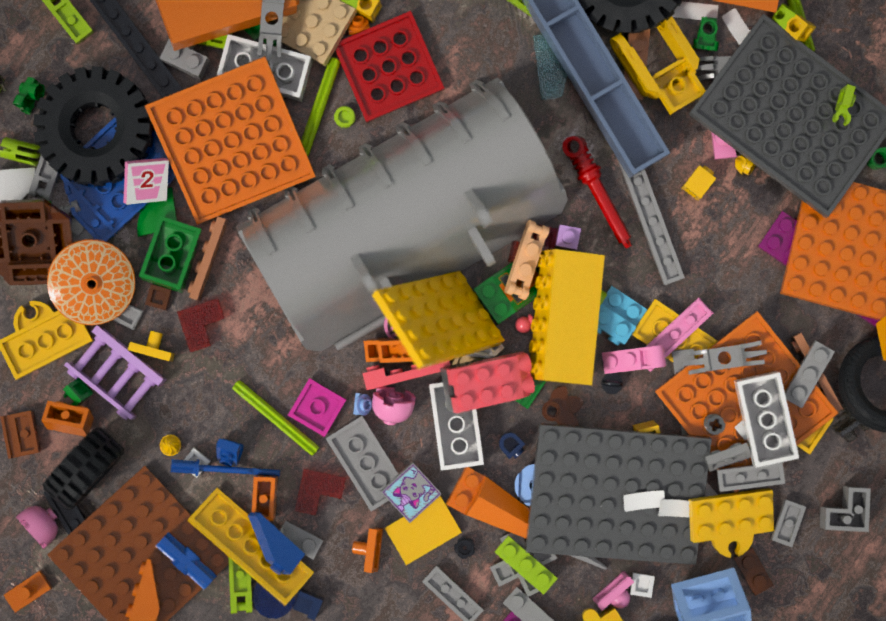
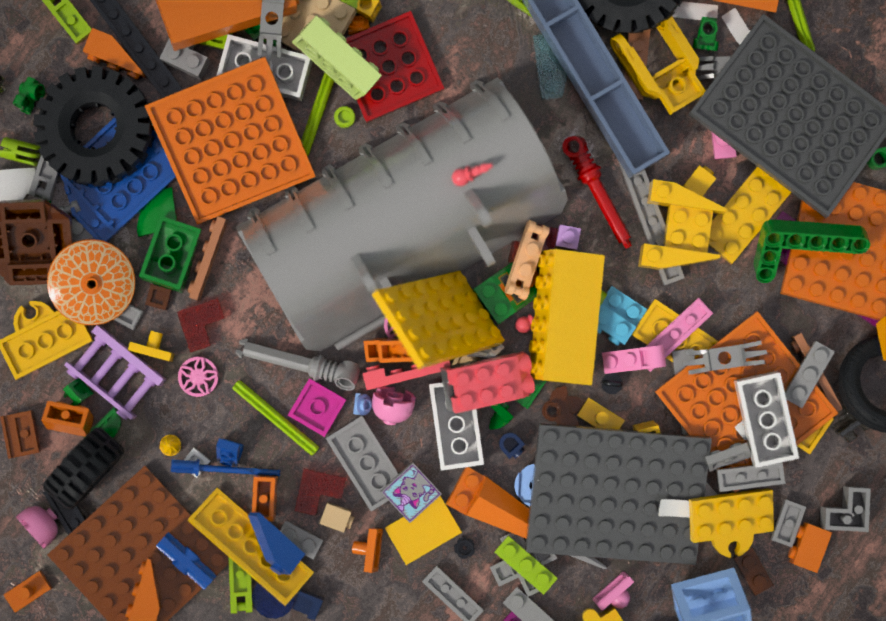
tile [123,158,169,205] -> none
white sticker [623,490,665,512] -> none
white plate [629,572,655,598] -> none
dark grey bush [704,413,725,435] -> none
yellow plate [735,155,756,176] -> none
leg [772,3,816,42] -> none
lime plate [832,84,856,126] -> none
none -> orange slope [83,28,146,80]
none -> green tile [90,407,122,438]
none -> bright pink wheel [178,357,219,397]
none -> light grey piece [236,339,361,391]
none -> yellowish green brick [292,16,382,100]
none -> tan brick [319,502,354,533]
none -> coral bar [452,163,493,186]
none -> green plate [489,402,514,430]
none -> yellow tile [577,397,625,429]
none -> yellow wedge [638,179,727,270]
none -> yellow plate [709,167,791,264]
none -> green beam [753,219,870,283]
none -> orange brick [788,522,832,573]

